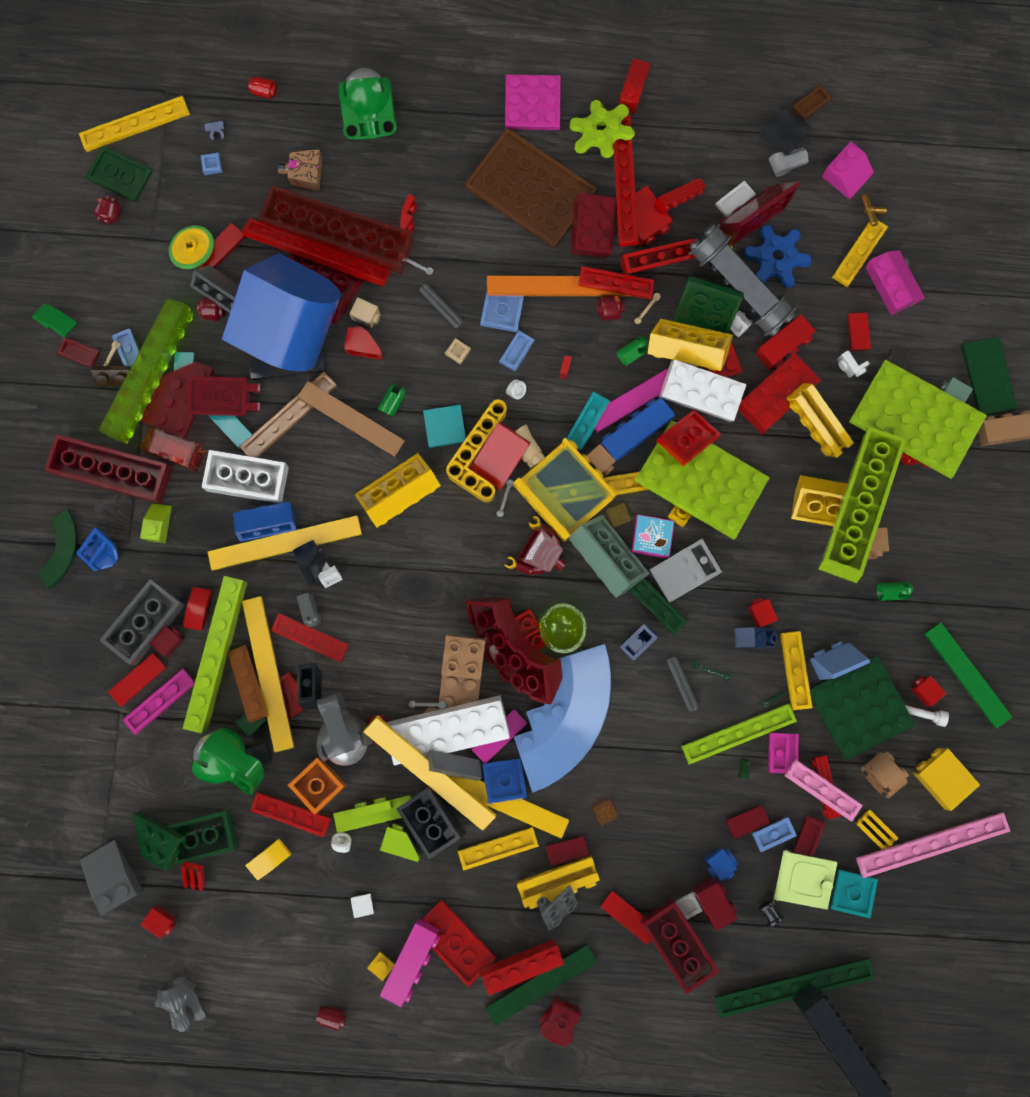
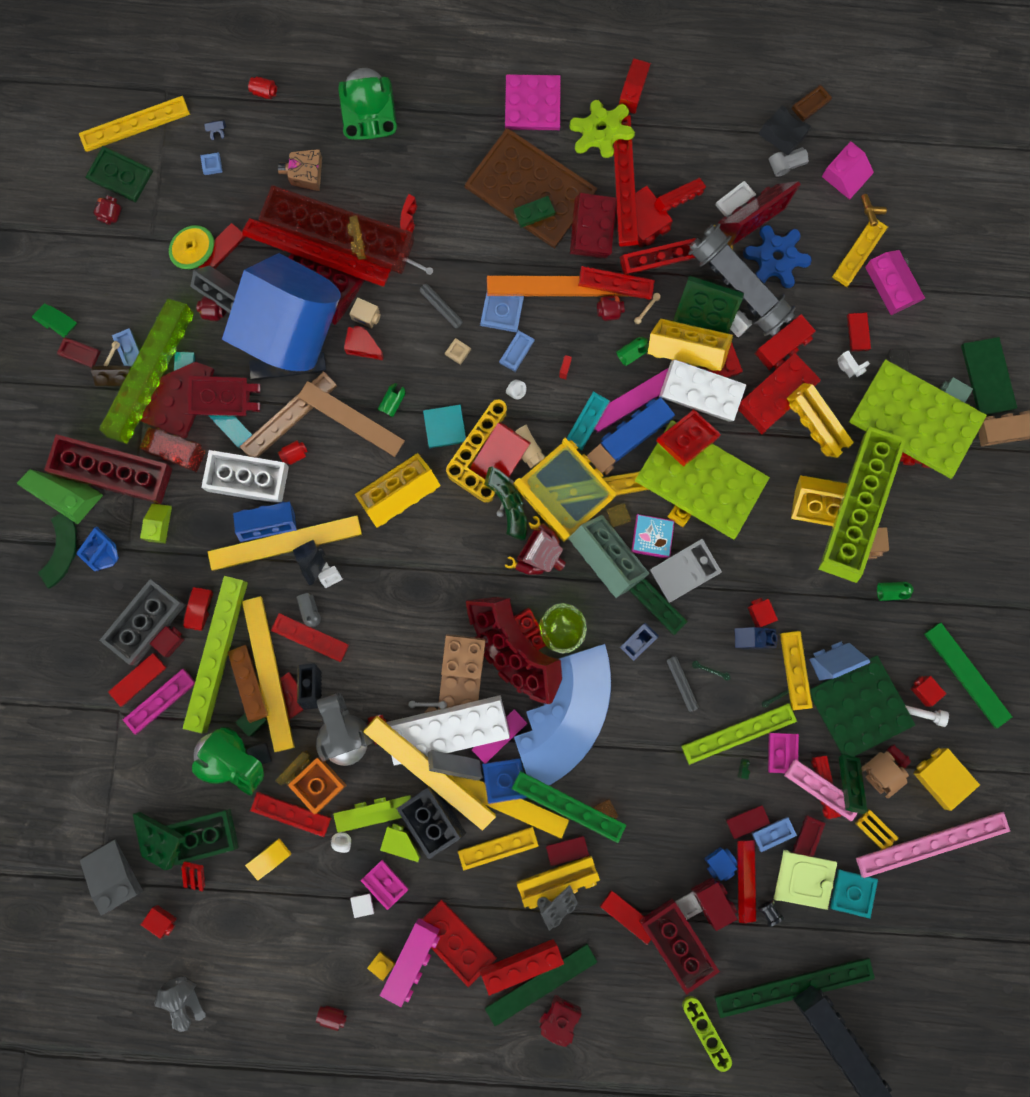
none -> bright green wedge [17,469,103,524]
none -> clear yellow plate [275,751,311,786]
none -> red brick [278,440,308,465]
none -> clear yellow plate [347,216,366,260]
none -> dark pink plate [360,860,409,910]
none -> dark green tile [484,466,527,541]
none -> green tile [511,771,626,843]
none -> dark green plate [514,196,555,228]
none -> lime beam [682,996,732,1072]
none -> red tile [737,840,756,923]
none -> dark green plate [839,754,867,814]
none -> dark red pin [885,744,911,768]

